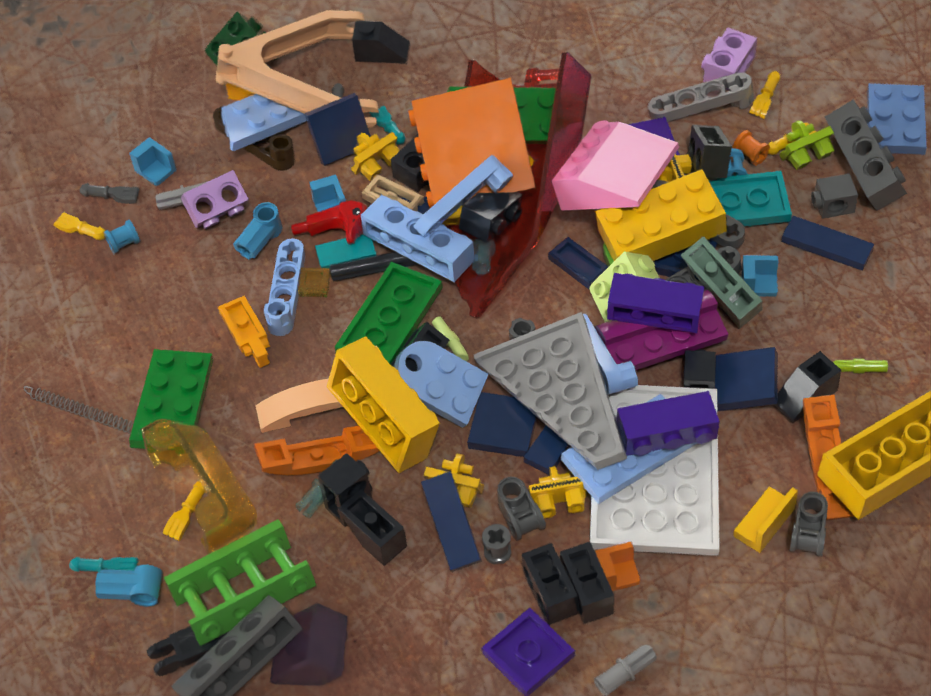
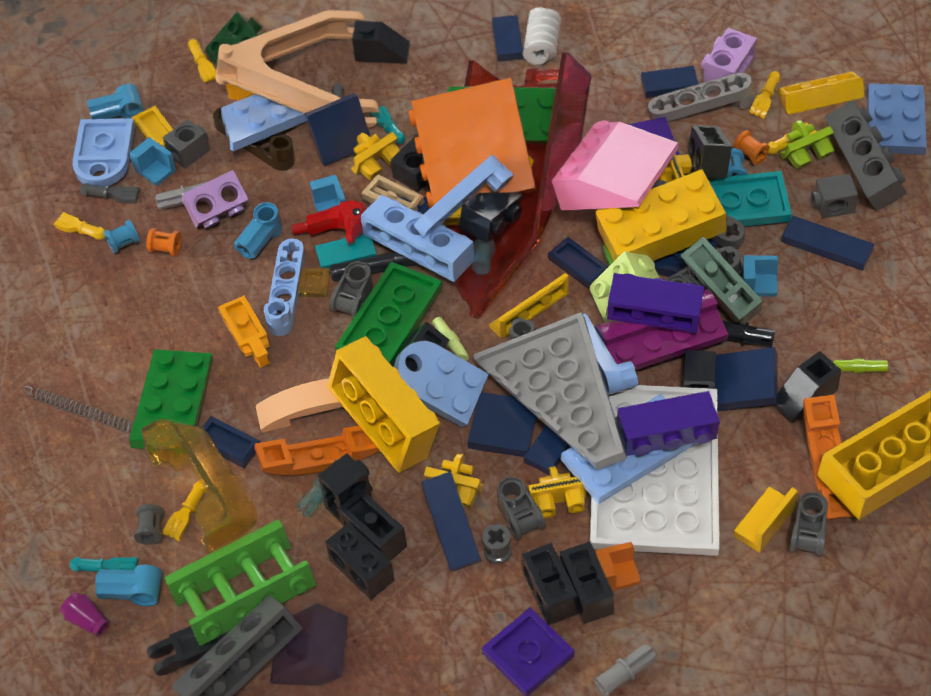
none -> magenta cone [60,592,109,637]
none -> light blue plate [72,118,135,186]
none -> dark azure piece [87,84,143,119]
none -> yellow tile [132,106,173,148]
none -> dark grey bush [134,504,164,545]
none -> orange bush [146,228,182,257]
none -> dark grey brick [163,119,210,169]
none -> yellow piece [188,39,216,83]
none -> dark blue tile [194,416,261,469]
none -> black brick [325,522,395,600]
none -> dark grey piece [329,261,374,318]
none -> yellow slope [489,273,569,339]
none -> dark blue tile [492,15,524,61]
none -> white piece [523,7,561,65]
none -> dark blue tile [641,65,699,98]
none -> black axle [722,320,775,348]
none -> yellow slope [776,71,864,114]

